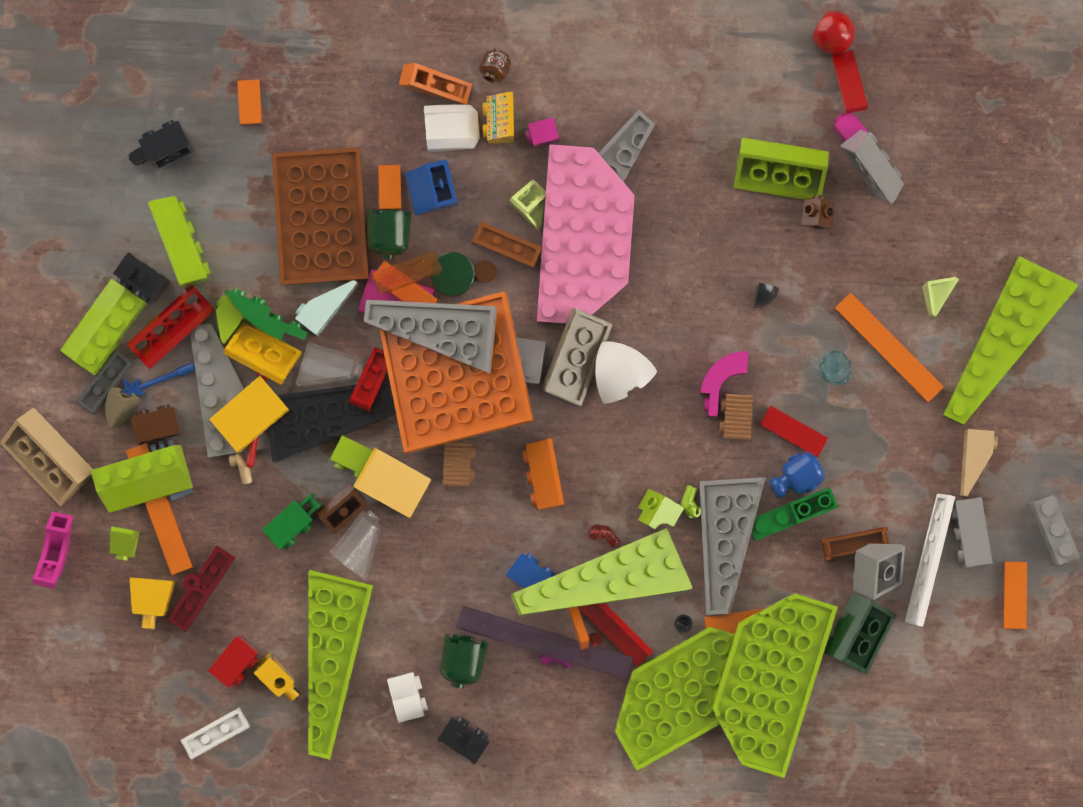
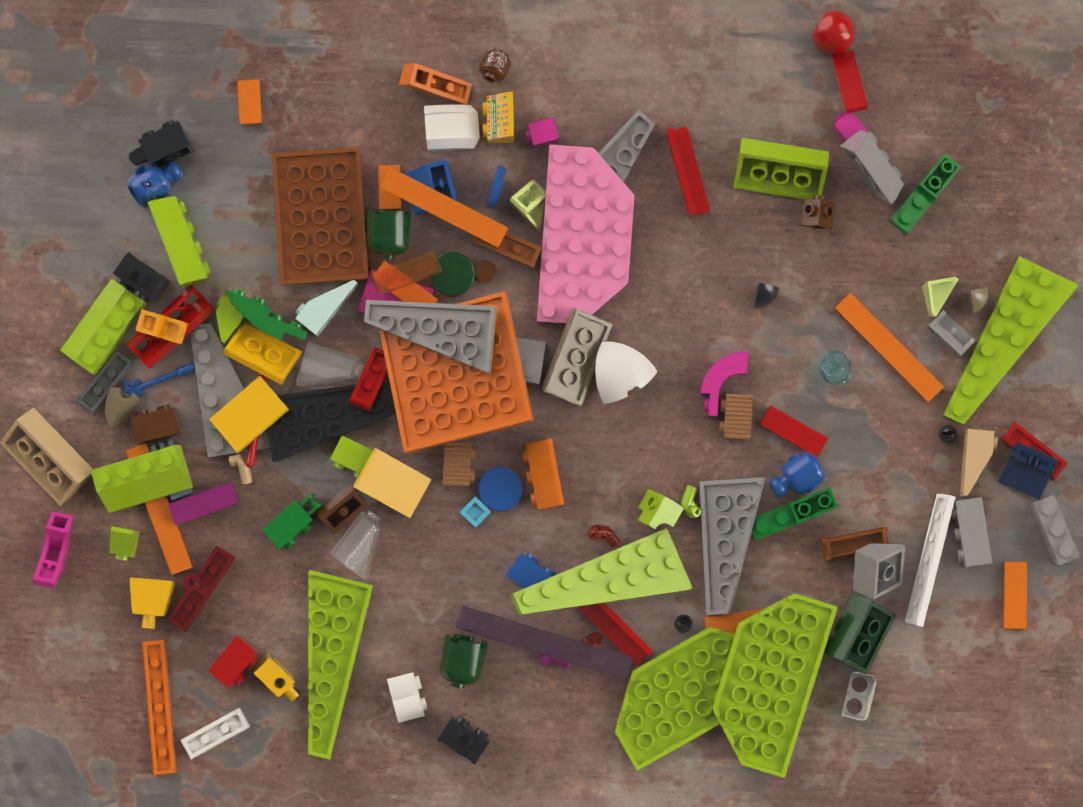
orange tile [566,607,589,650] -> none
none -> blue piece [127,161,183,207]
none -> light orange slope [135,309,188,344]
none -> orange tile [142,640,177,776]
none -> magenta tile [168,482,239,526]
none -> orange tile [379,167,508,247]
none -> medium azure tile [460,496,491,528]
none -> blue tile [478,467,523,511]
none -> blue tile [485,166,506,209]
none -> red fence [665,126,710,217]
none -> white piece [841,672,876,720]
none -> green slope [889,153,961,236]
none -> light grey hinge [926,310,975,357]
none -> black hinge [939,425,957,443]
none -> dark tan brick [965,287,989,316]
none -> dark blue hinge [999,442,1058,499]
none -> red tile [1001,422,1068,481]

